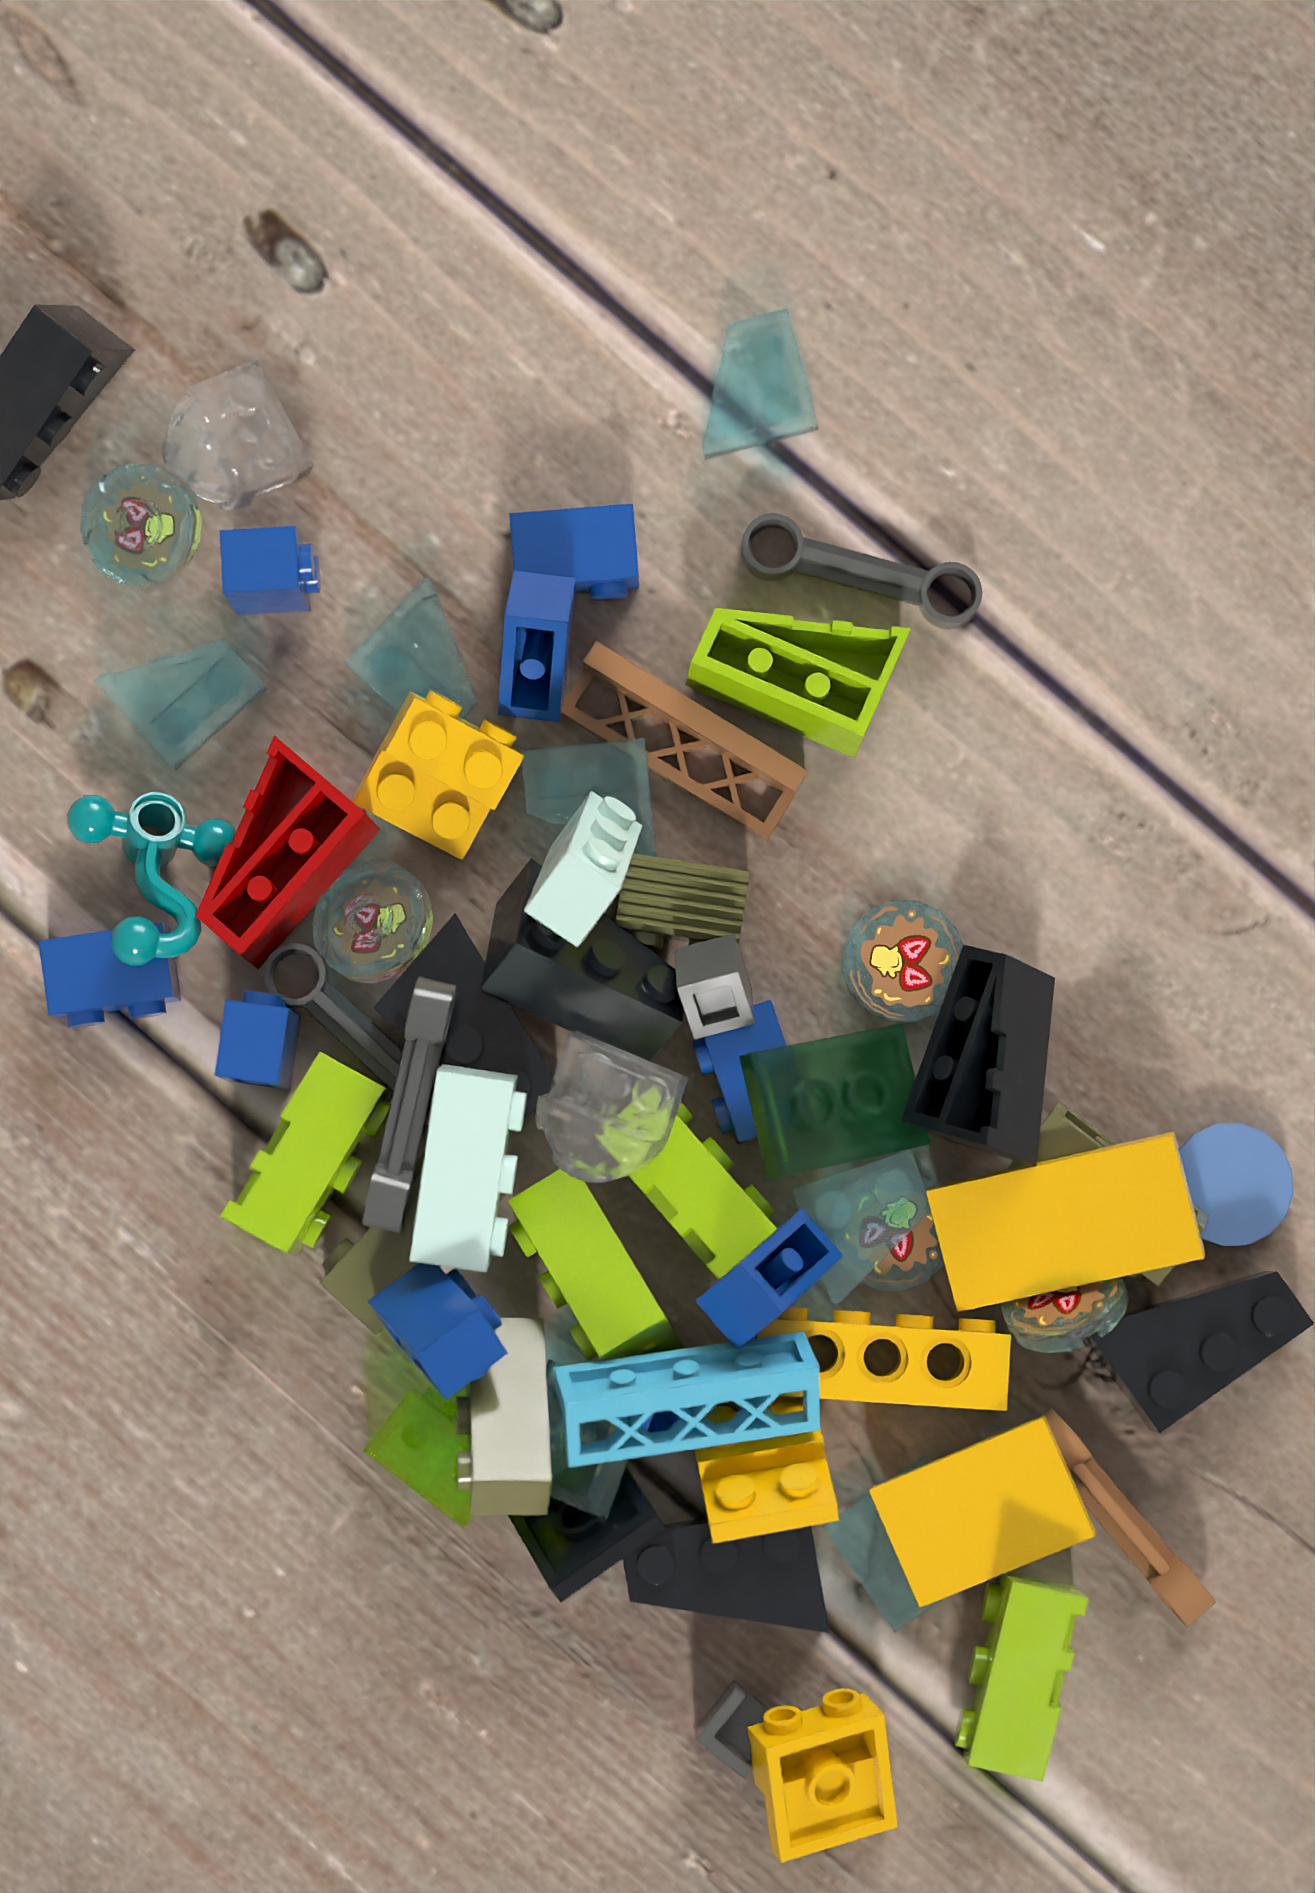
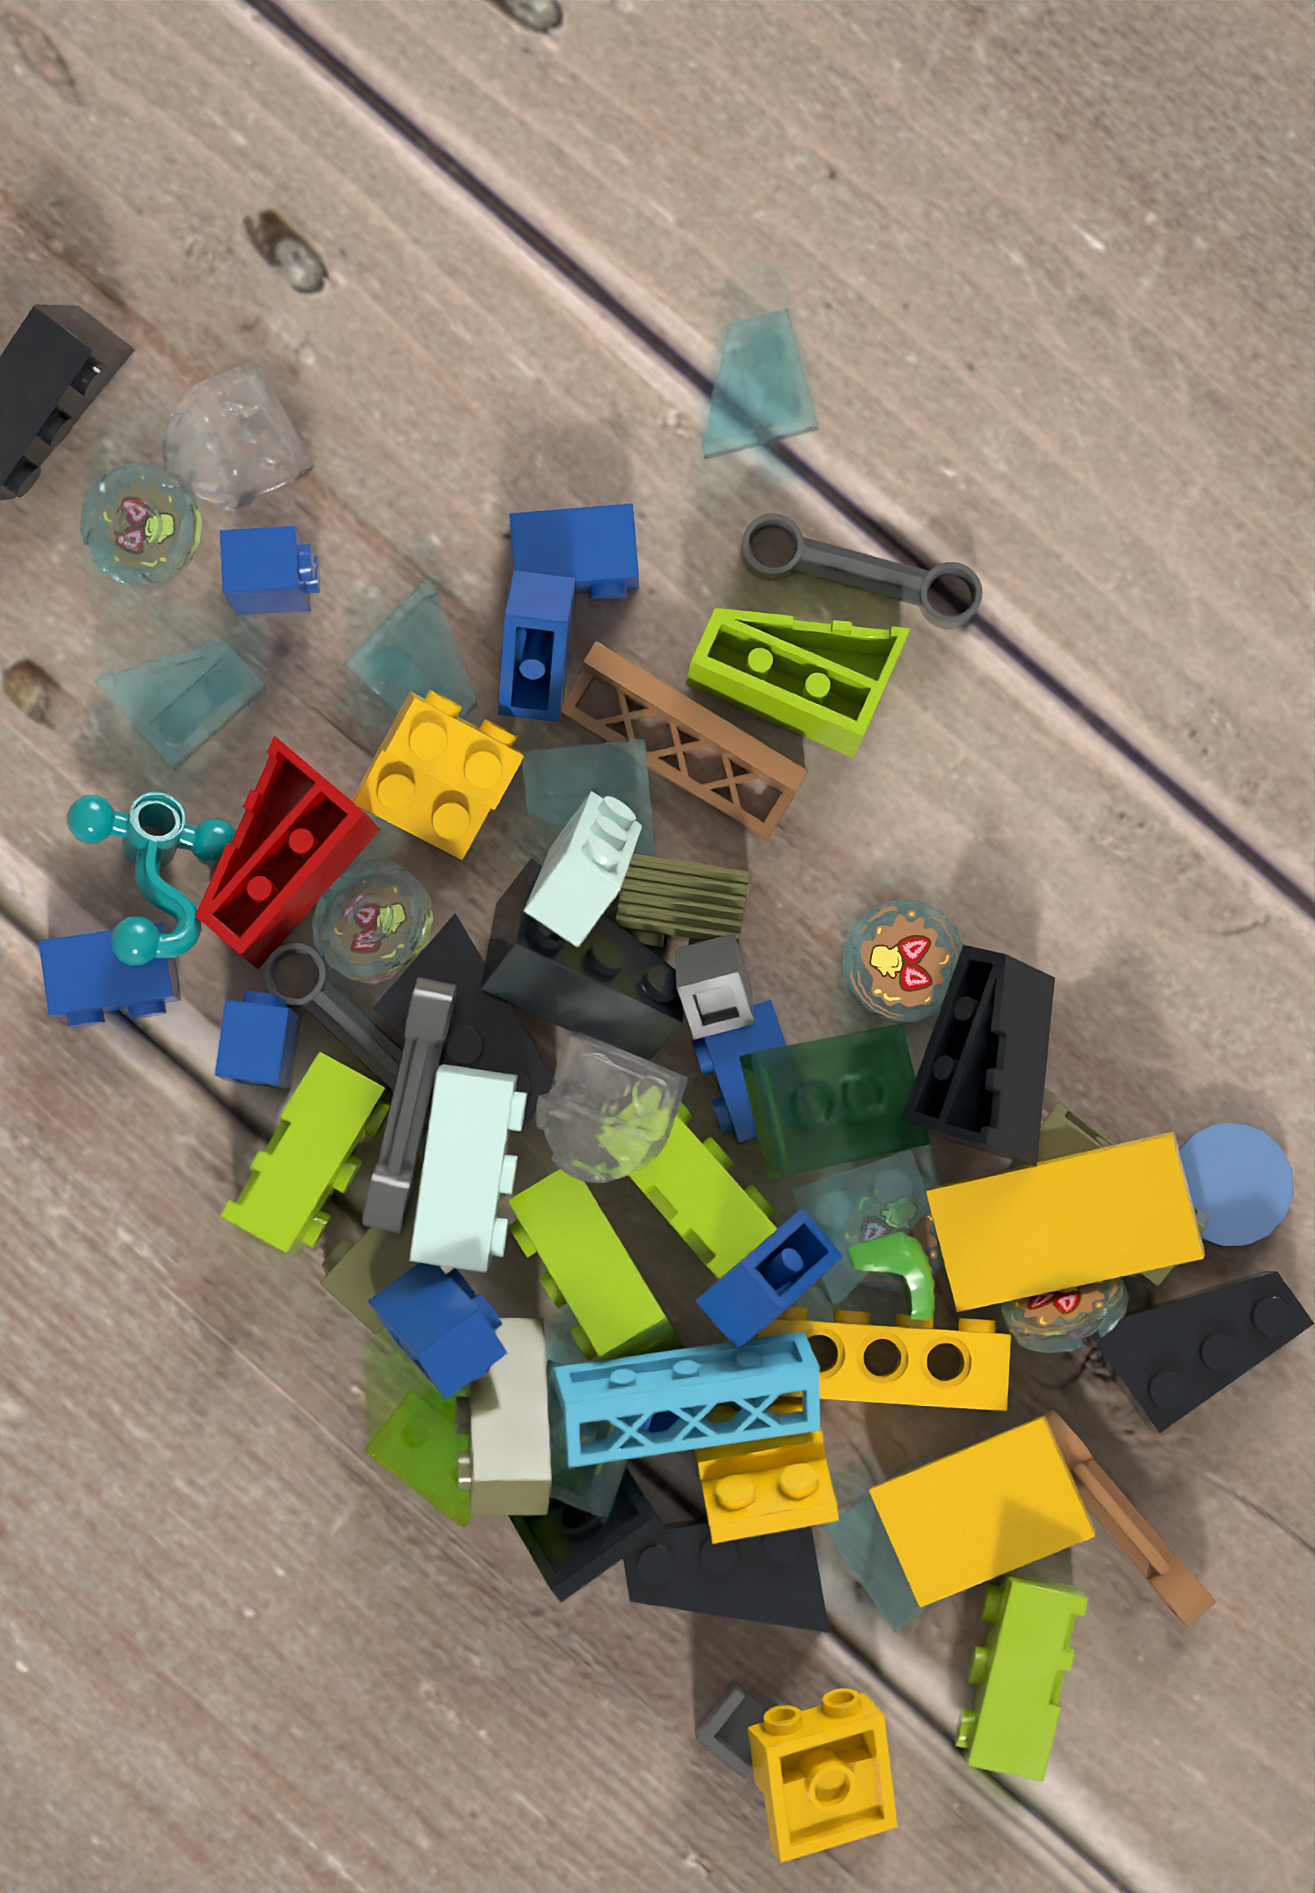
none -> bright green hair [848,1232,935,1320]

